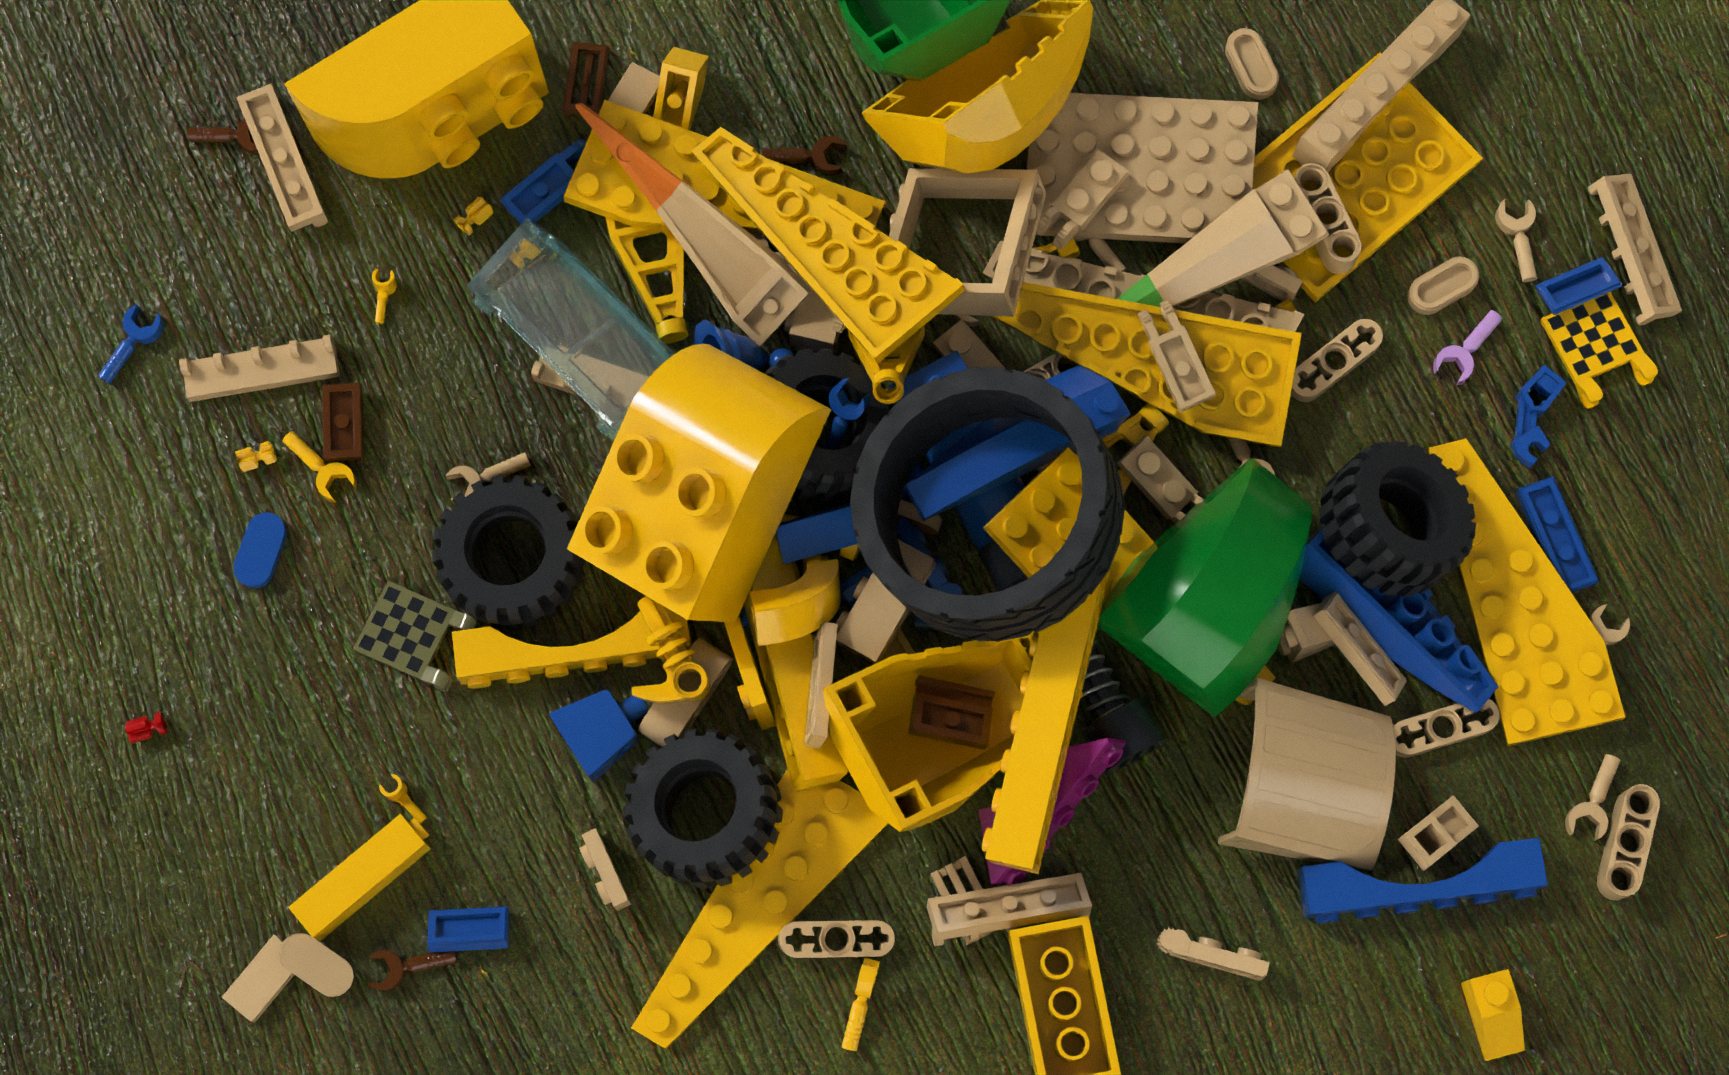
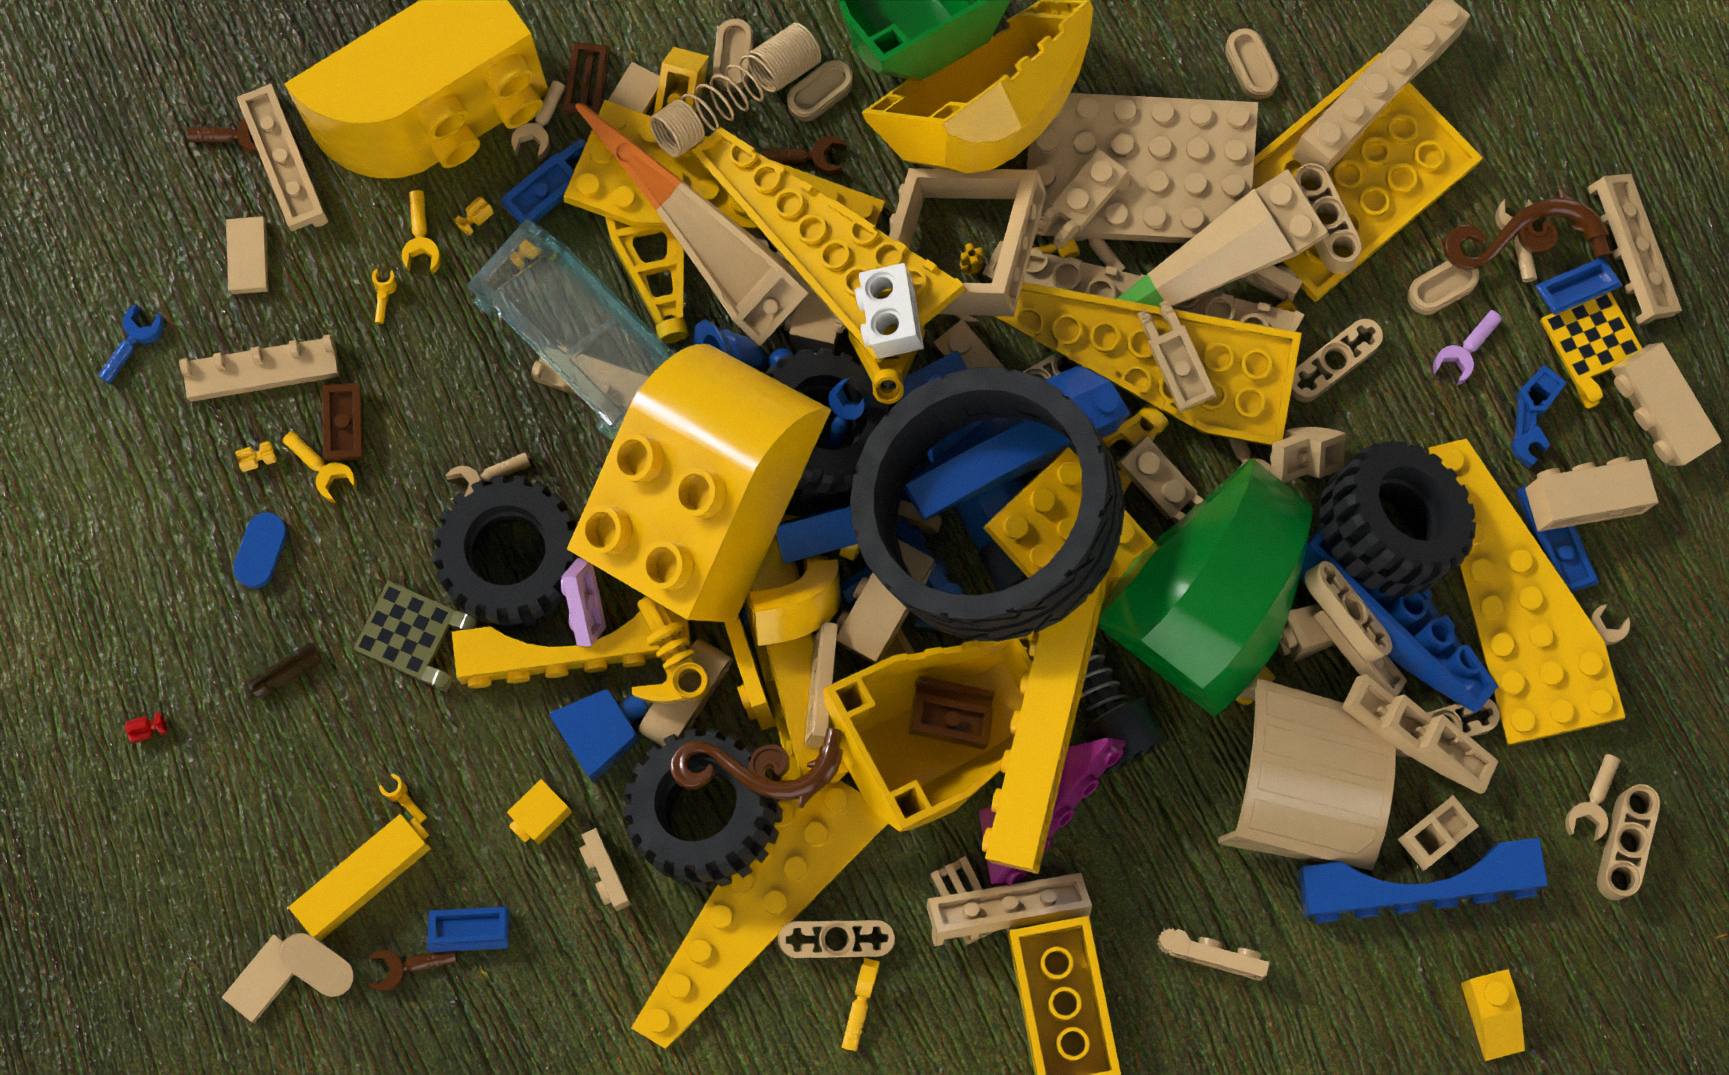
none -> tan tile [226,216,269,295]
none -> dark brown axle [247,643,321,699]
none -> yellow piece [402,190,441,275]
none -> yellow brick [507,779,572,845]
none -> tan piece [511,81,566,161]
none -> lavender plate [561,558,607,646]
none -> tan piece [650,23,822,158]
none -> reddish brown plant [670,728,843,808]
none -> tan tile [713,19,754,92]
none -> tan tile [787,60,853,122]
none -> white brick [855,263,924,359]
none -> yellow piece [960,243,983,275]
none -> tan brick [1270,427,1346,483]
none -> tan beam [1305,561,1392,662]
none -> tan slope [1342,674,1498,794]
none -> reddish brown plant [1443,189,1611,271]
none -> tan brick [1525,456,1659,532]
none -> tan brick [1611,342,1722,466]

